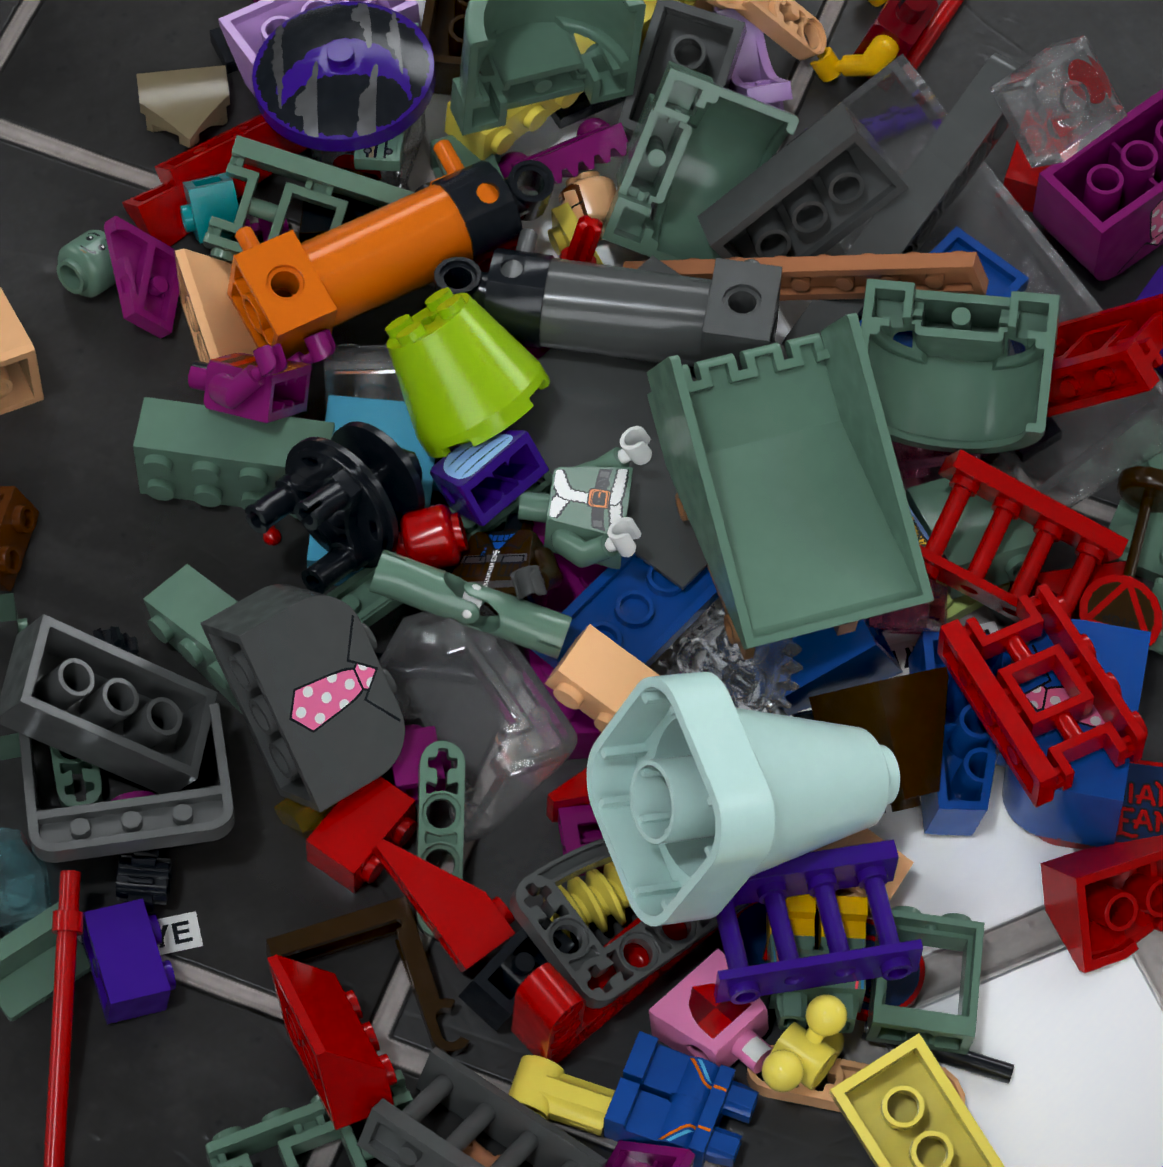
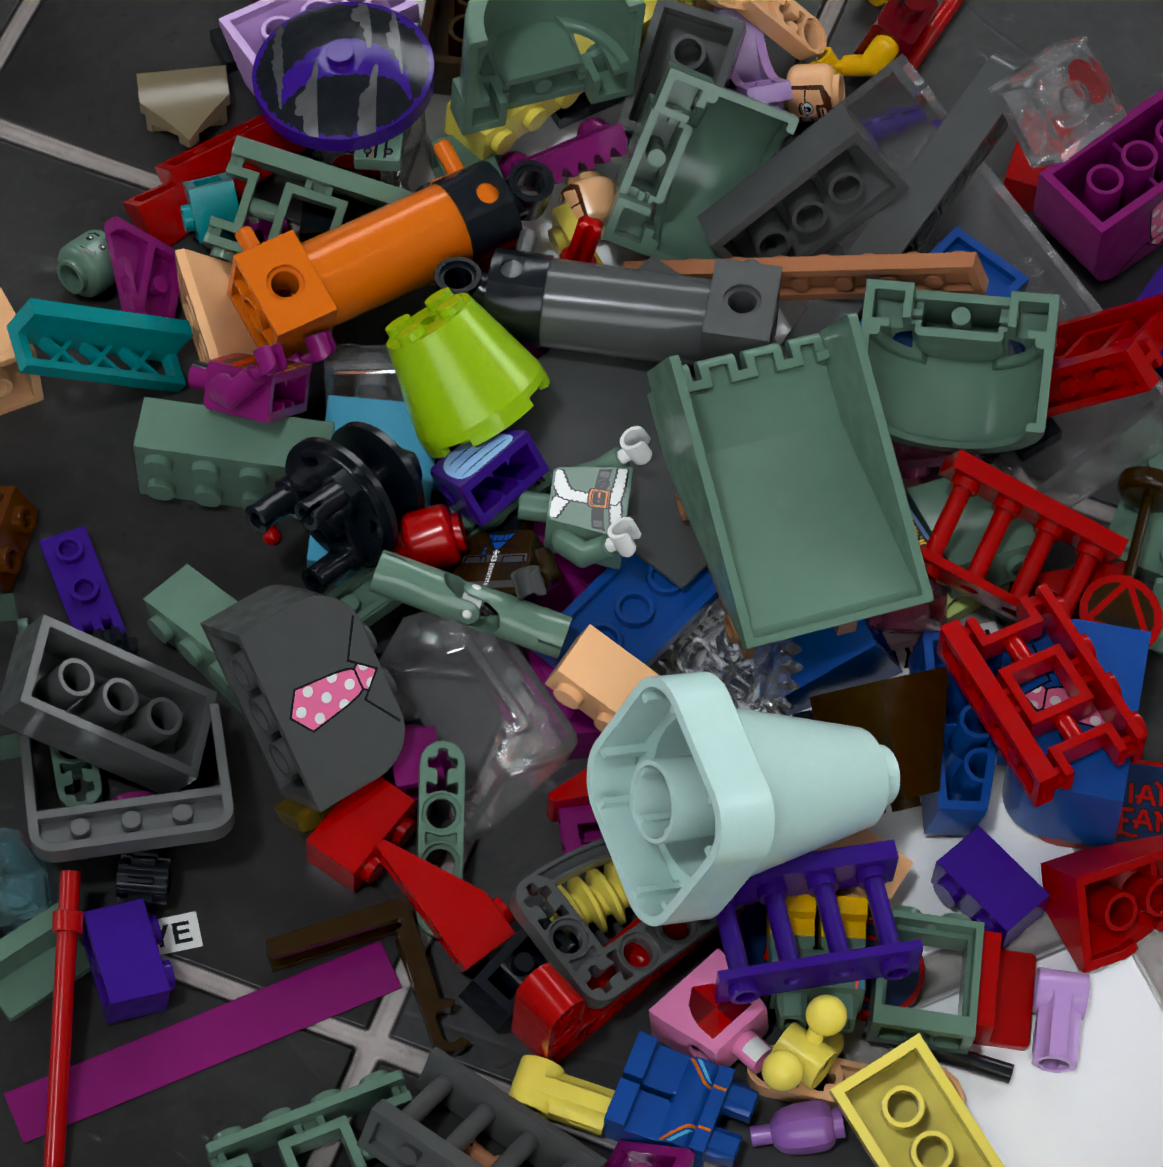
red slope [267,954,397,1130] -> none
none -> magenta sticker [4,941,402,1143]
none -> teal fence [6,298,193,393]
none -> dark purple hinge [39,525,126,634]
none -> medium lavender plant [749,1100,846,1155]
none -> light nougat head [783,63,845,122]
none -> dark purple brick [930,826,1050,950]
none -> red panel [972,931,1036,1051]
none -> lavender piece [1031,967,1090,1073]

